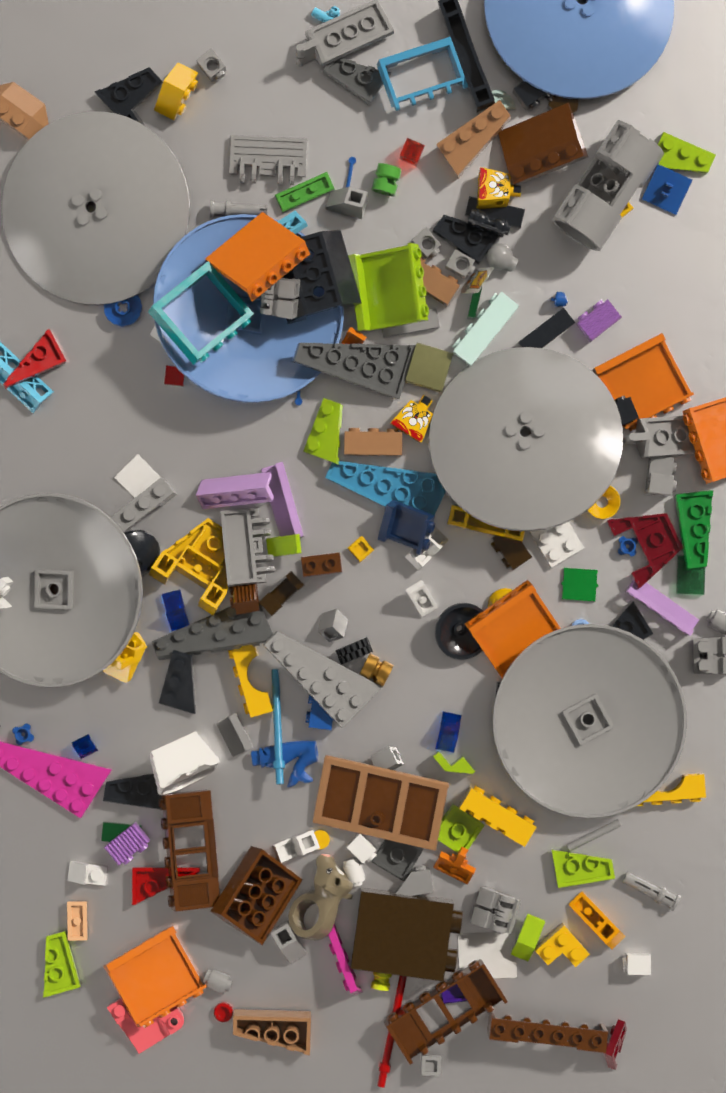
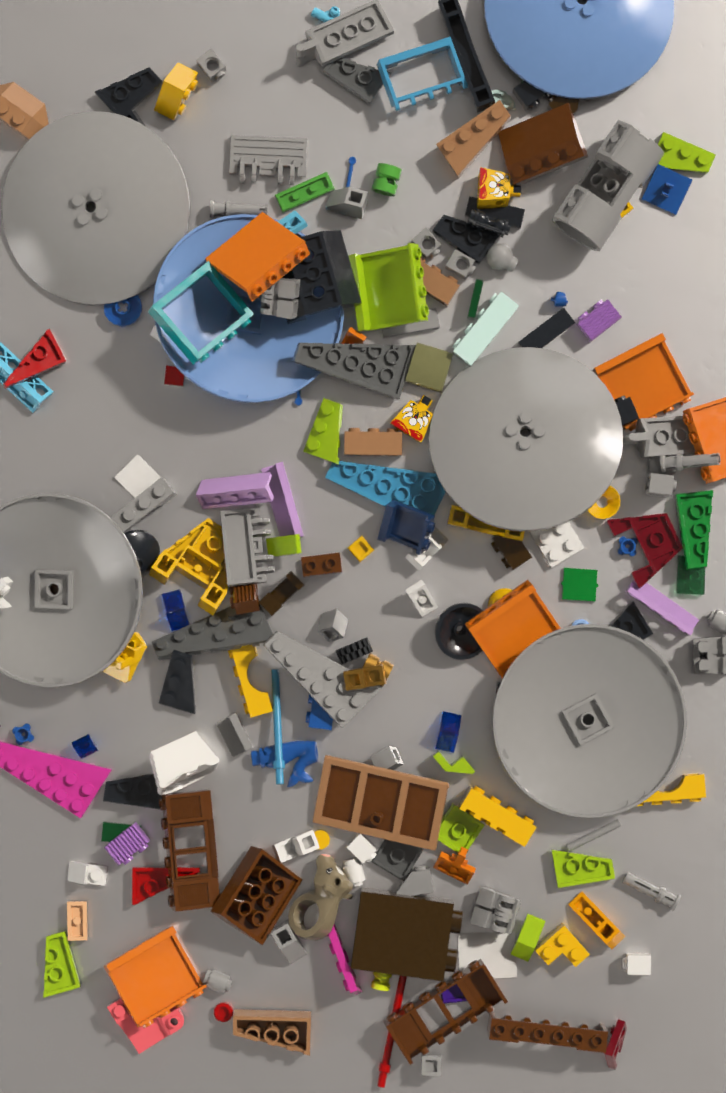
clear red brick [399,138,425,167] -> none
sticker [461,267,494,294] -> none
none -> pearl gold slope [343,664,386,691]
none -> light grey pin [660,453,721,472]

